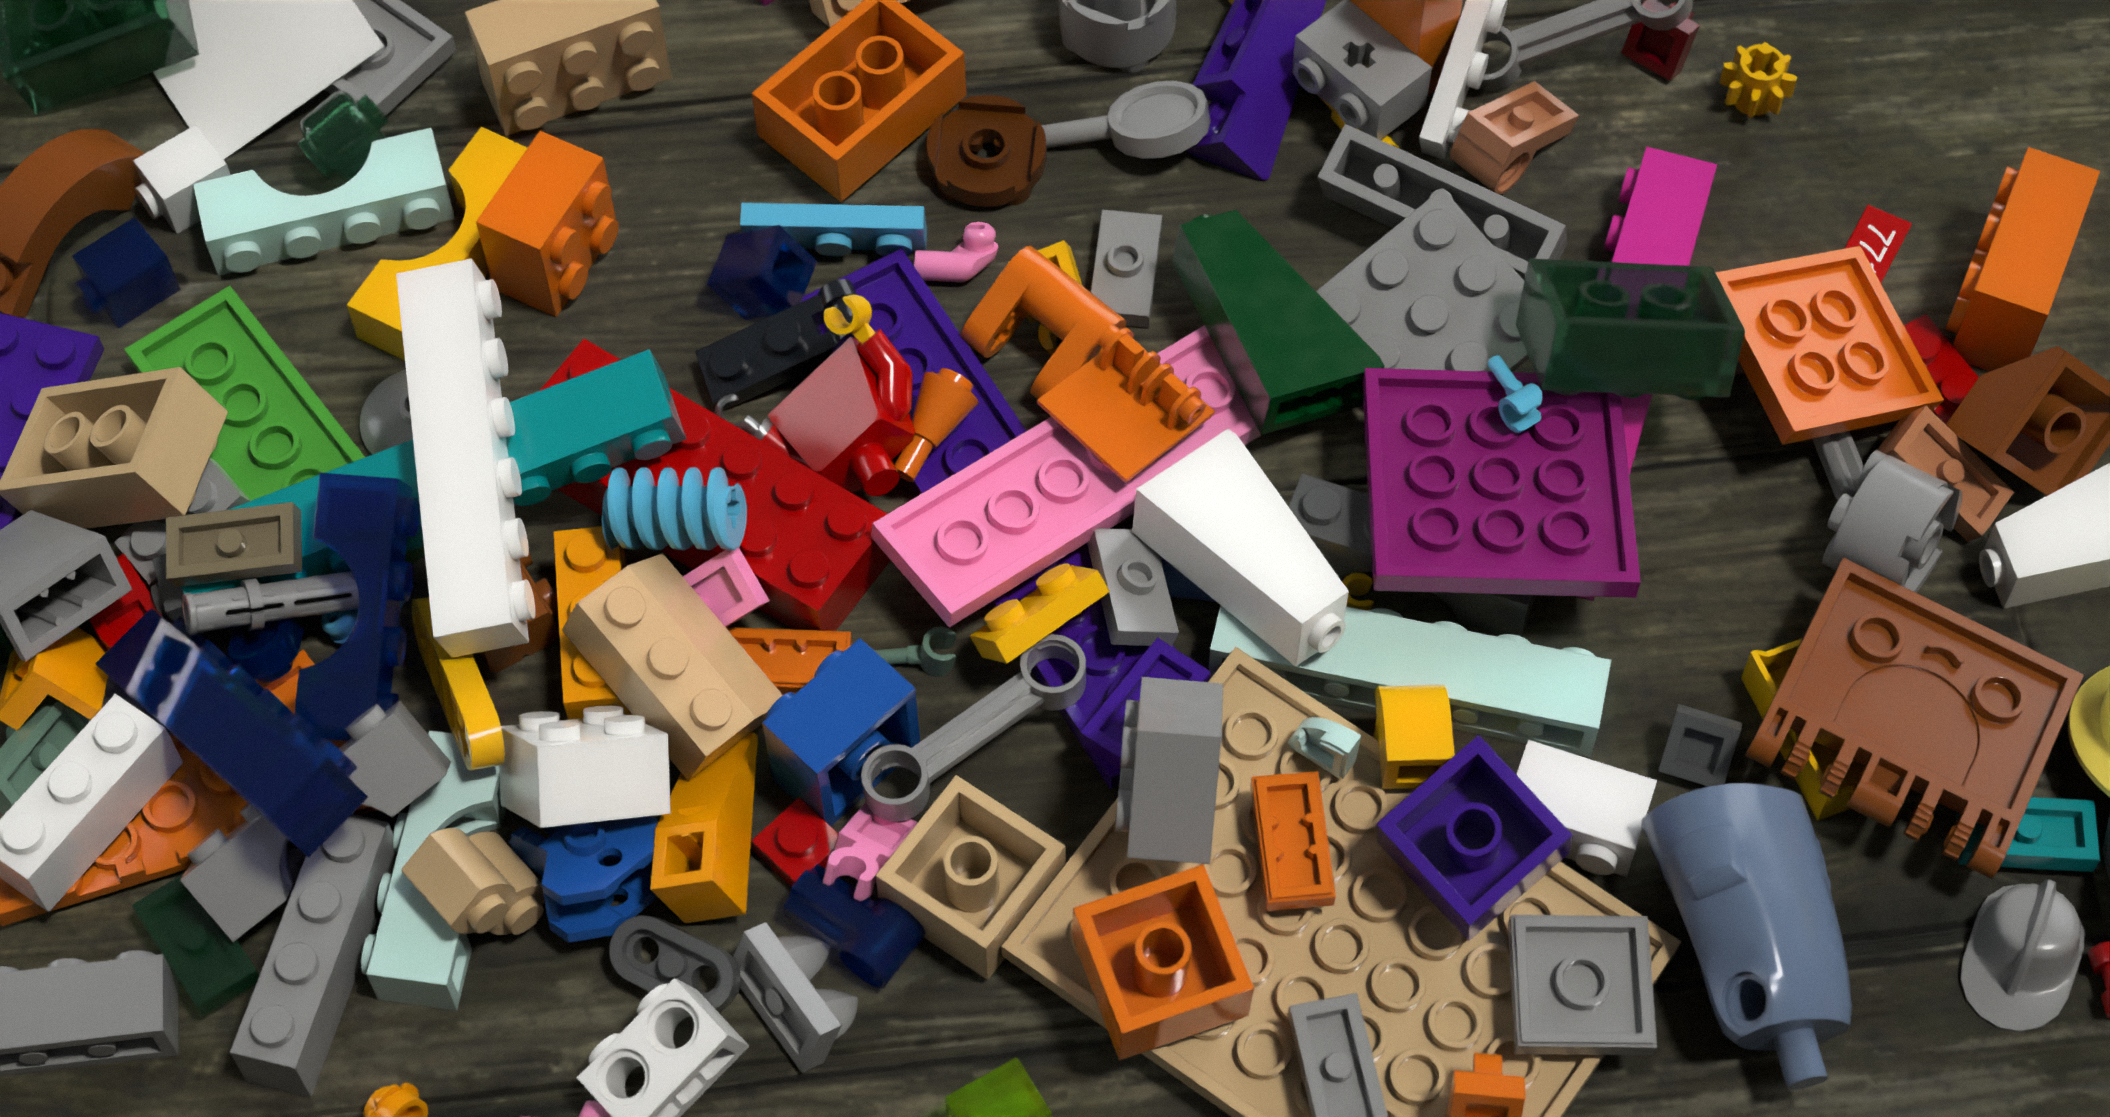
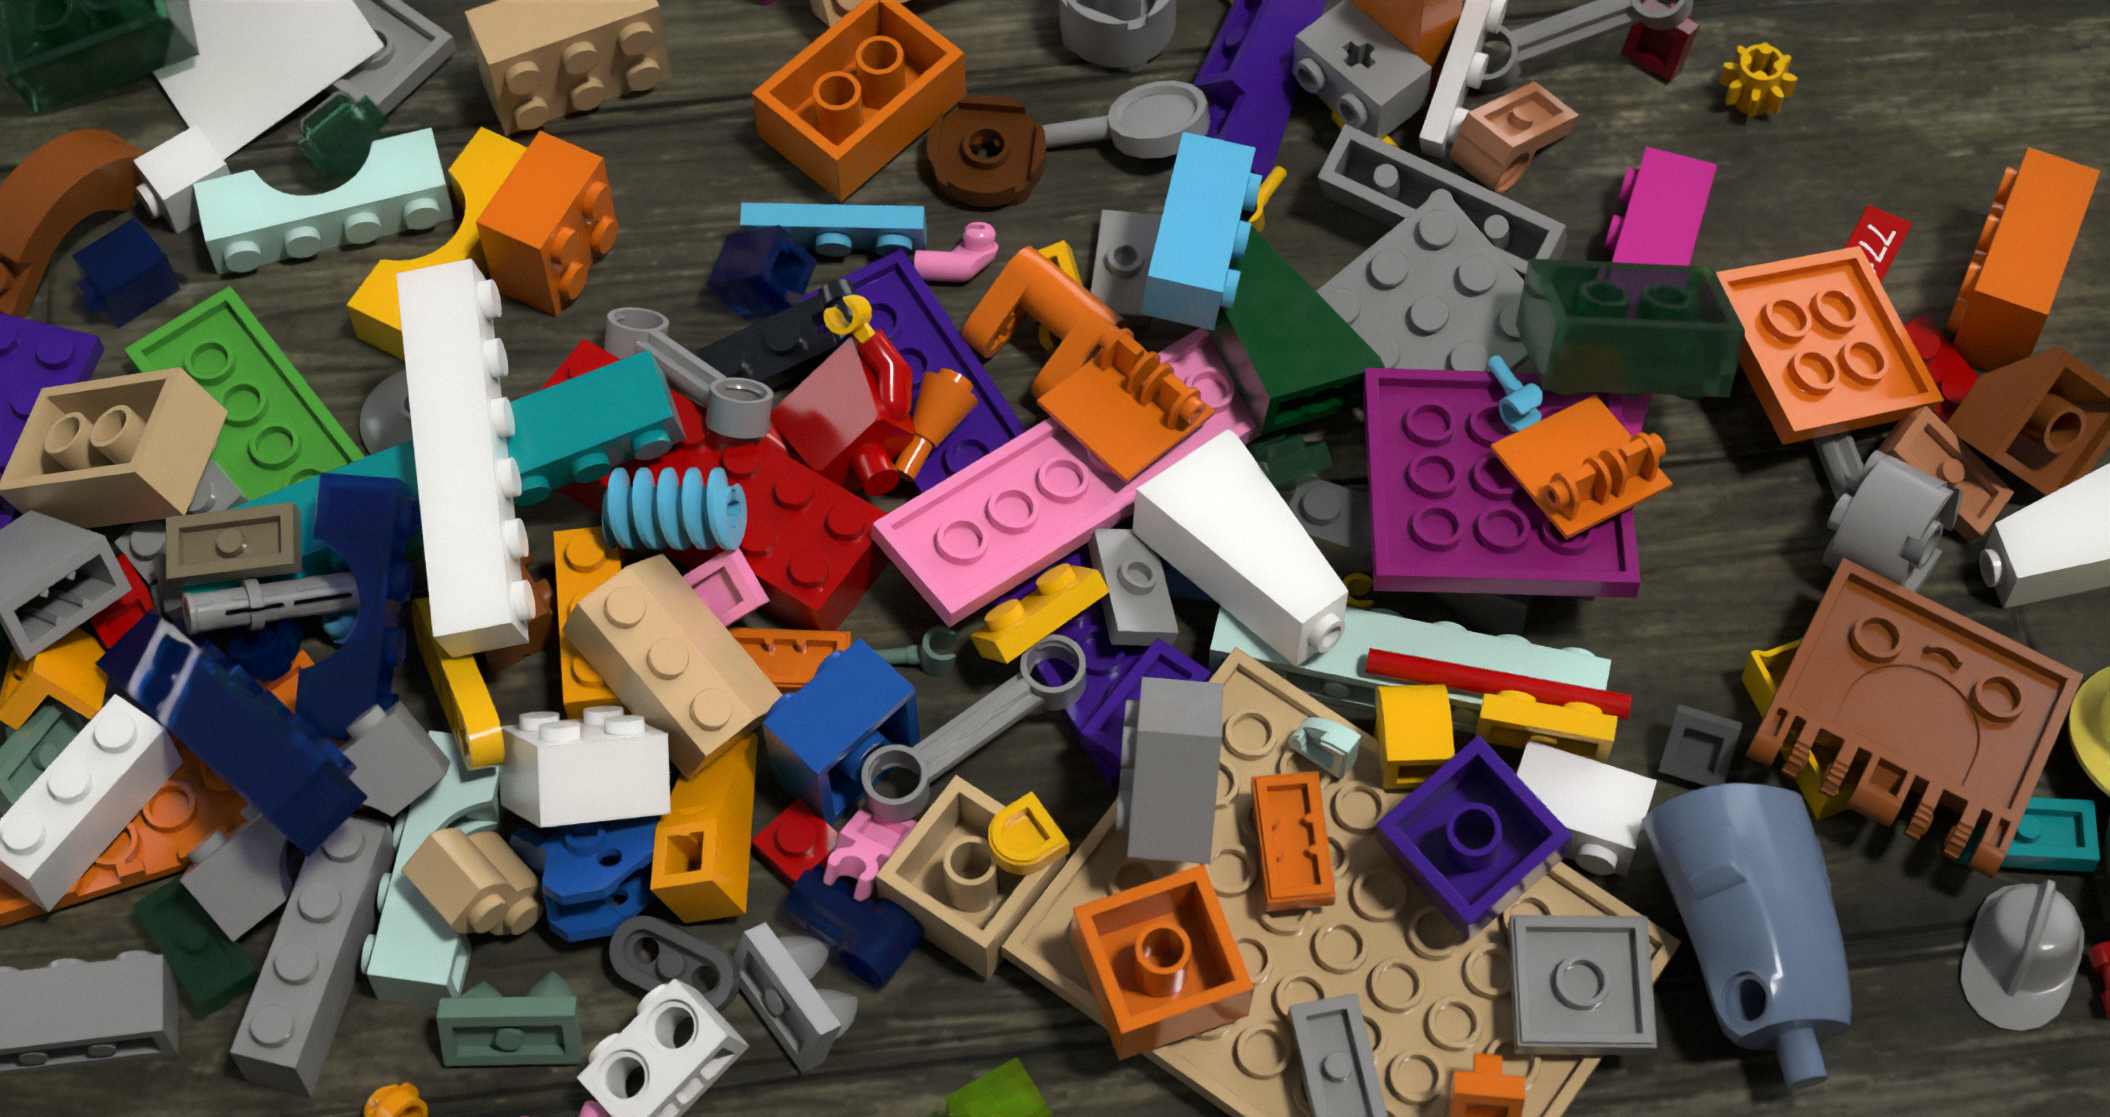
none -> sand green tile [436,970,583,1066]
none -> light grey piece [604,307,773,439]
none -> yellow tile [988,791,1070,875]
none -> medium azure brick [1140,132,1262,331]
none -> yellow hand [1241,166,1287,232]
none -> clear green plate [1249,433,1333,487]
none -> red bar [1365,648,1632,721]
none -> yellow plate [1475,690,1618,764]
none -> orange hinge [1490,394,1673,540]

